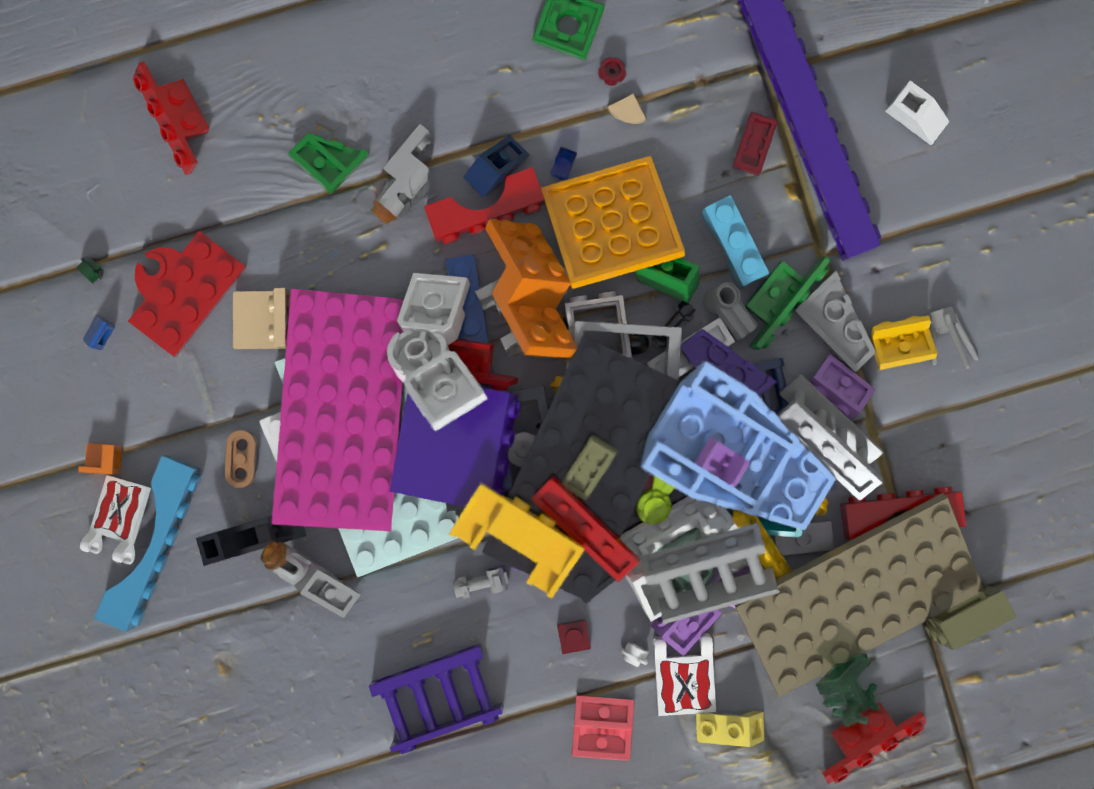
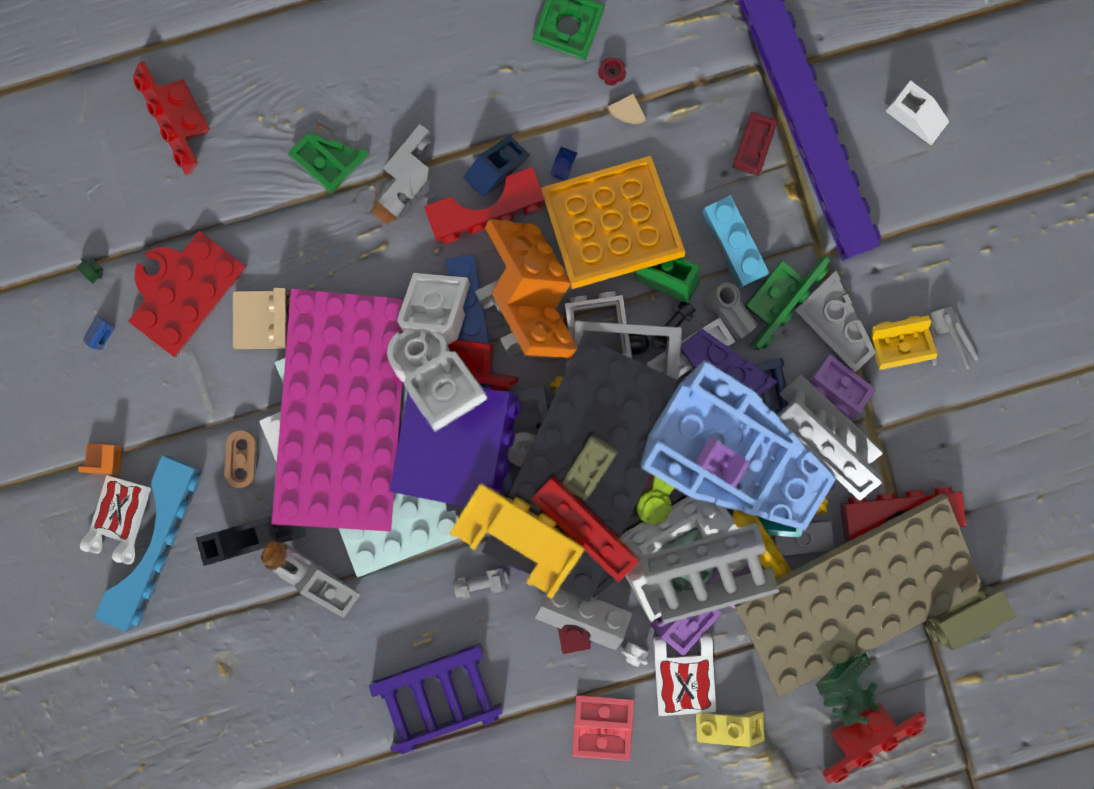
none -> light grey arch [535,588,632,650]

